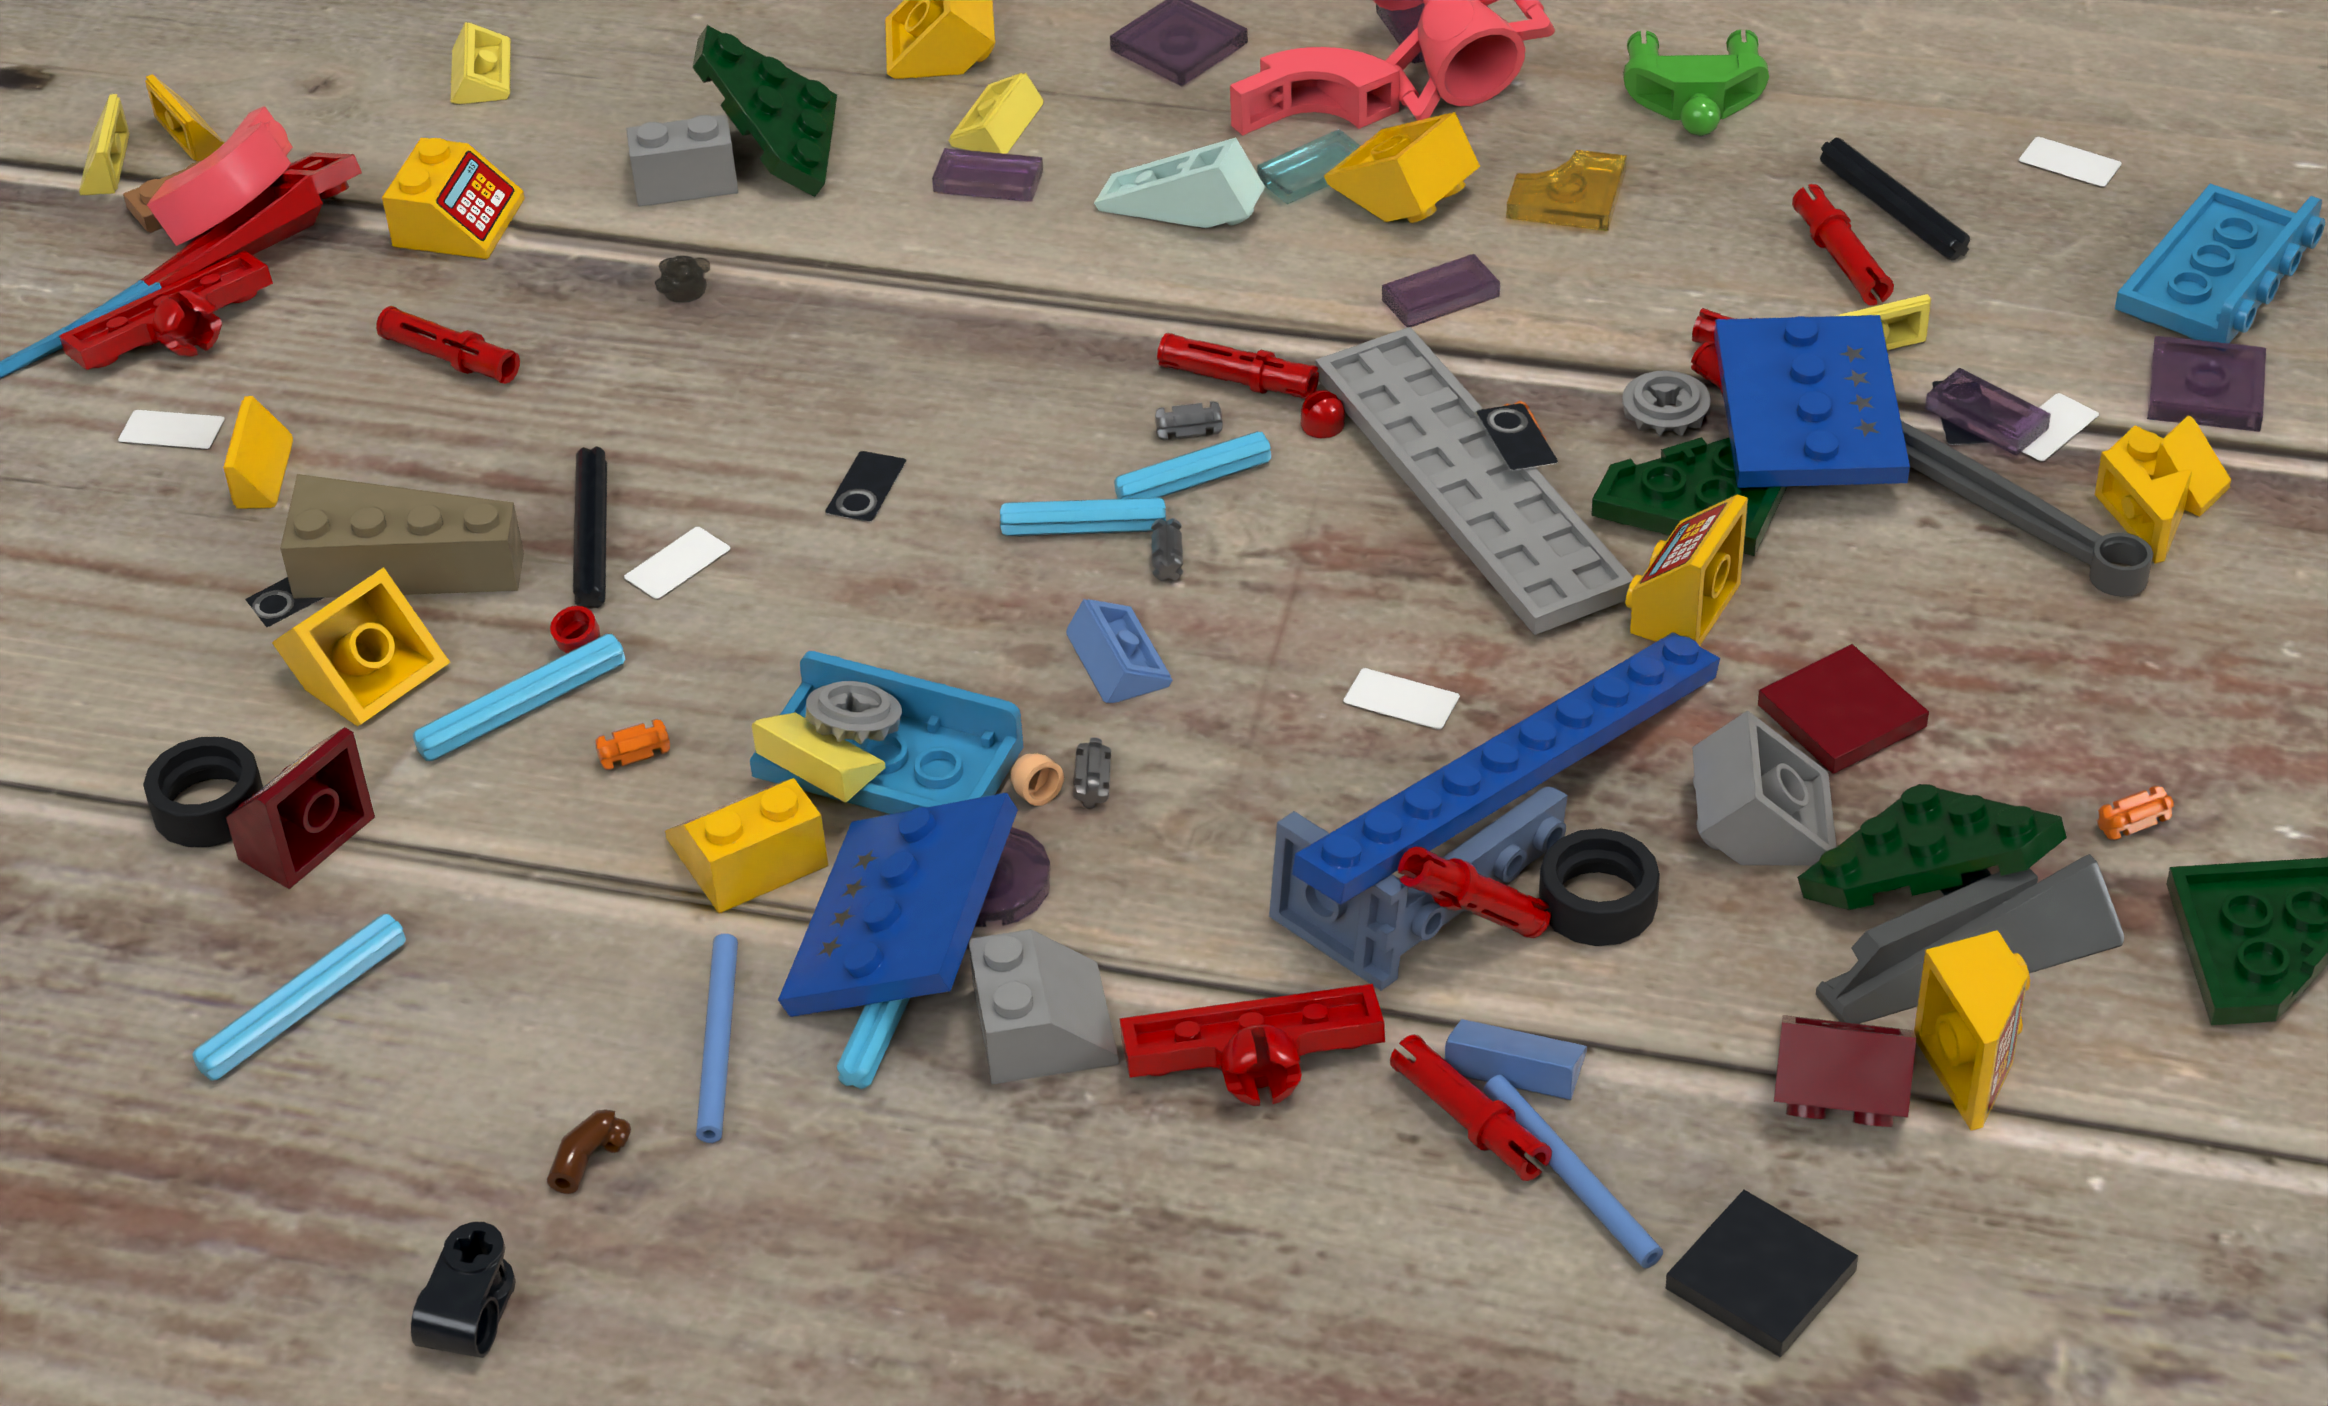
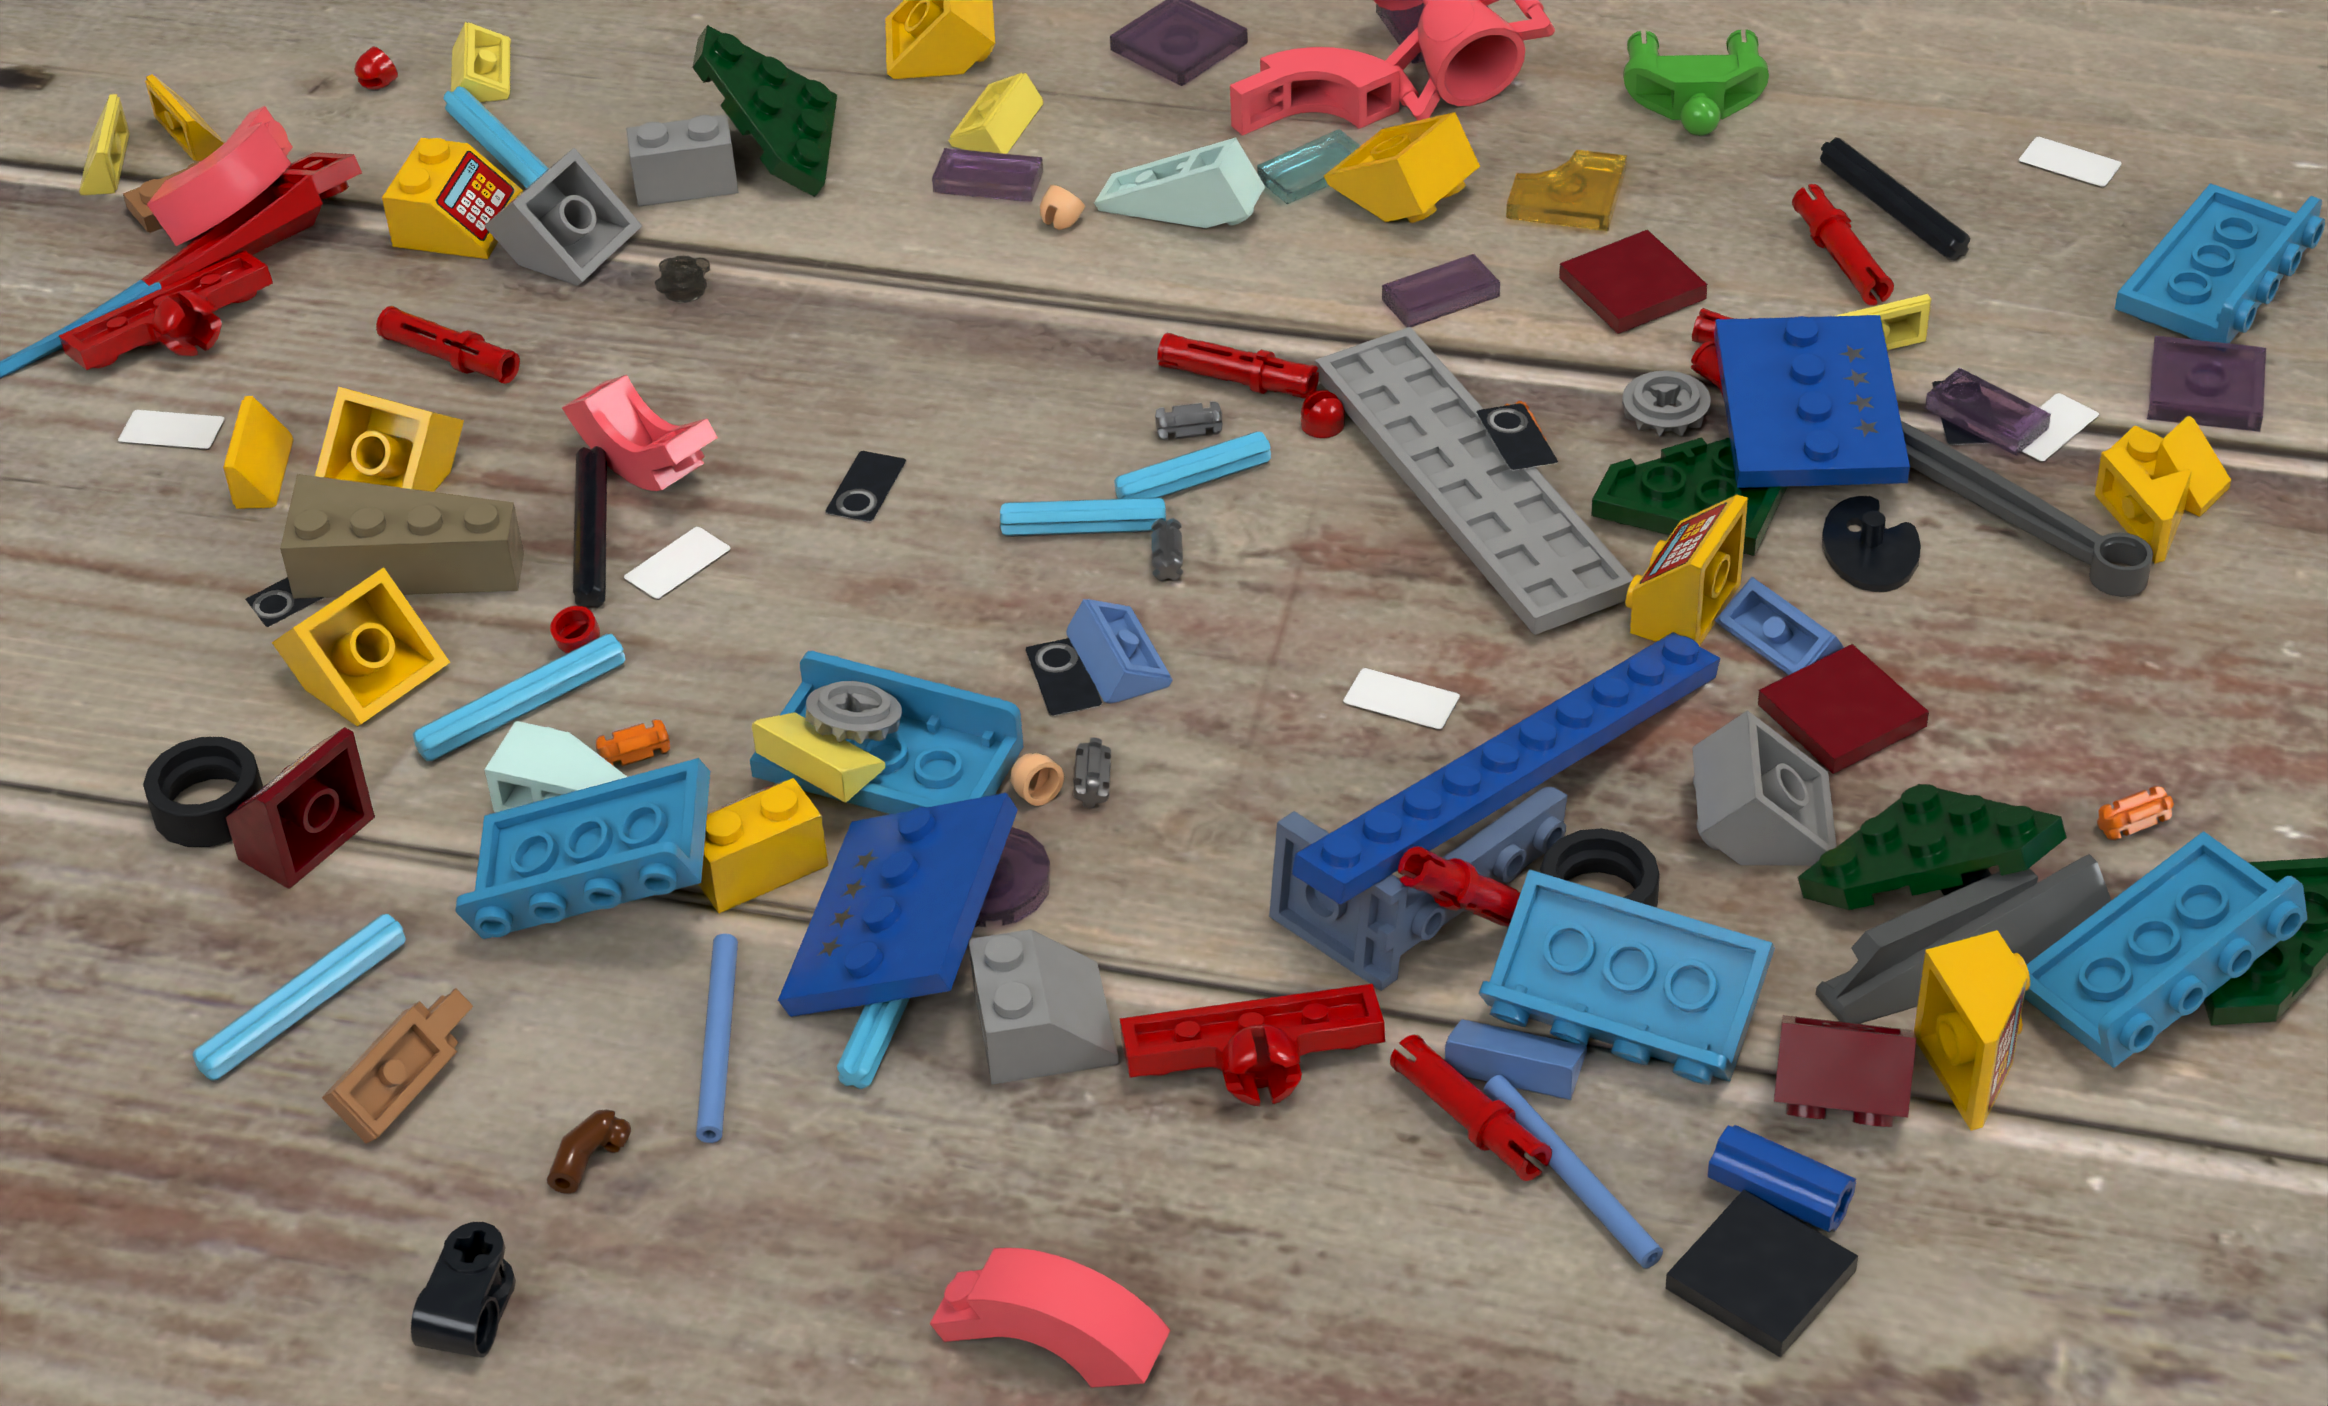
none -> yellow slope [315,387,464,492]
none -> medium nougat hinge [322,988,473,1144]
none -> red hinge [354,46,398,90]
none -> medium azure axle [443,86,549,188]
none -> dark azure bracket [455,758,711,939]
none -> light grey slope [484,148,642,286]
none -> light aqua slope [484,721,627,812]
none -> coral arch [562,375,718,491]
none -> coral arch [930,1248,1171,1388]
none -> black sticker [1026,638,1102,716]
none -> light nougat hinge [1040,185,1085,230]
none -> dark azure bracket [1478,869,1775,1085]
none -> dark red tile [1559,229,1708,334]
none -> blue axle [1708,1125,1856,1232]
none -> medium blue slope [1714,577,1845,675]
none -> black piece [1822,496,1921,592]
none -> dark azure bracket [2024,831,2308,1068]

